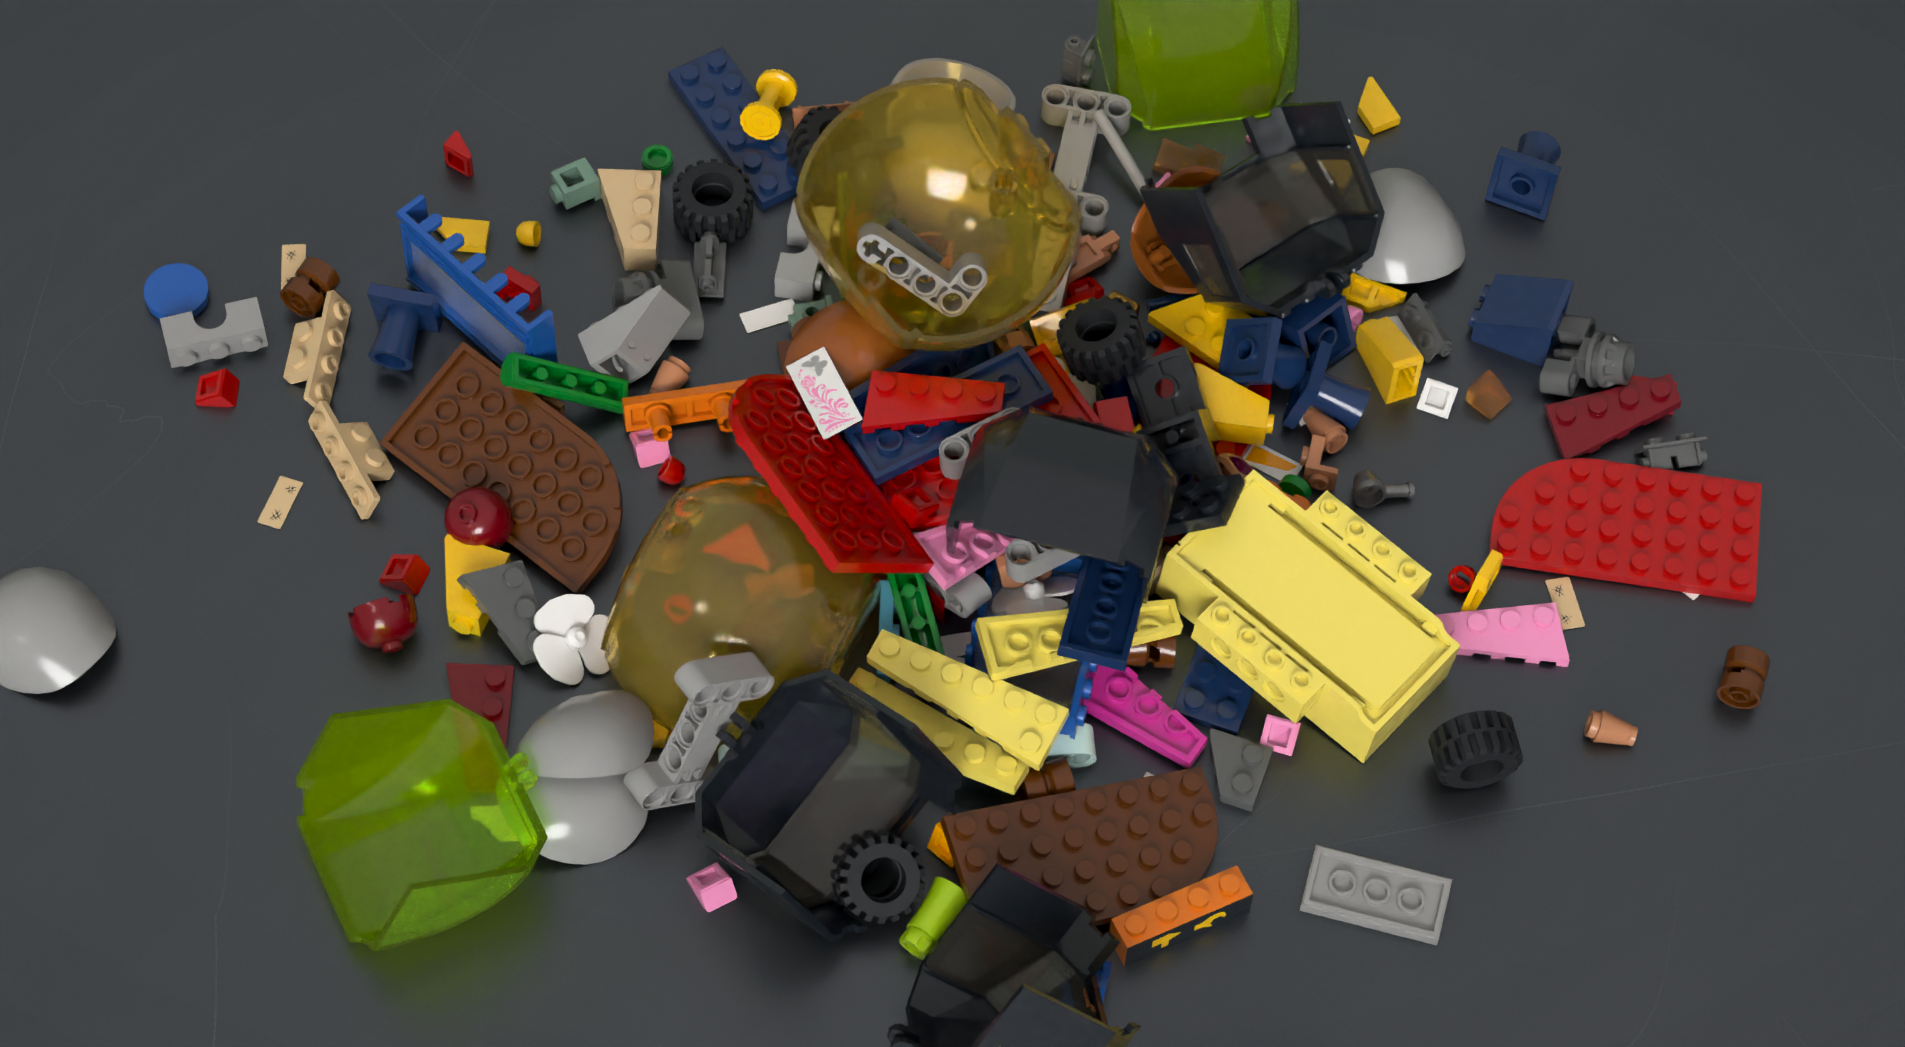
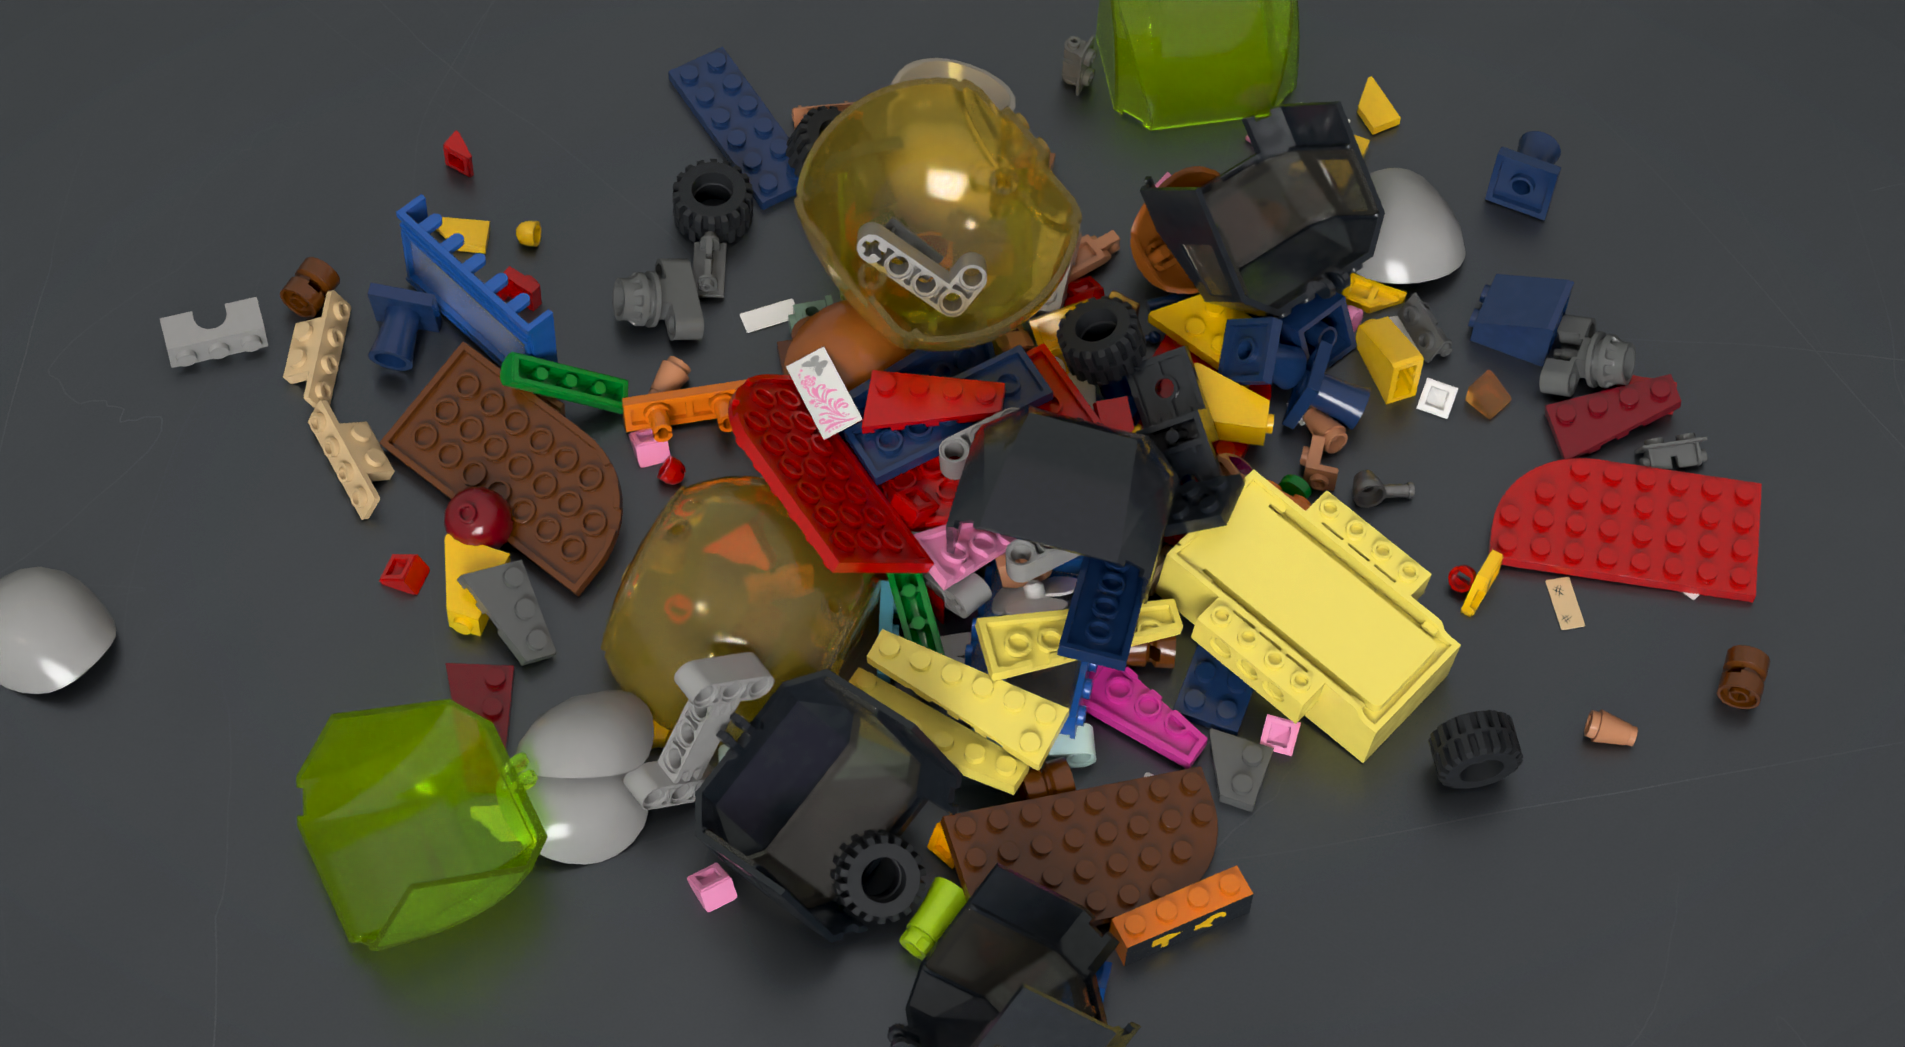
blue tile [143,263,209,319] -> none
red slope [195,368,240,408] -> none
tan sticker [257,476,303,529] -> none
tan sticker [281,244,306,290] -> none
dark red cylinder [347,594,419,653] -> none
white piece [533,594,617,685] -> none
sand green brick [549,157,601,210] -> none
light grey slope [578,284,691,385] -> none
tan wedge [597,169,663,271] -> none
green tile [641,144,674,176] -> none
yellow hose [740,69,798,140] -> none
light grey arch [774,200,836,302] -> none
light grey beam [1016,84,1131,236] -> none
light grey bar [1092,109,1146,198] -> none
clear orange slope [1152,138,1226,175] -> none
sticker [1243,444,1303,481] -> none
light grey tile [1299,845,1453,946] -> none
bright pink wing [1435,602,1570,667] -> none

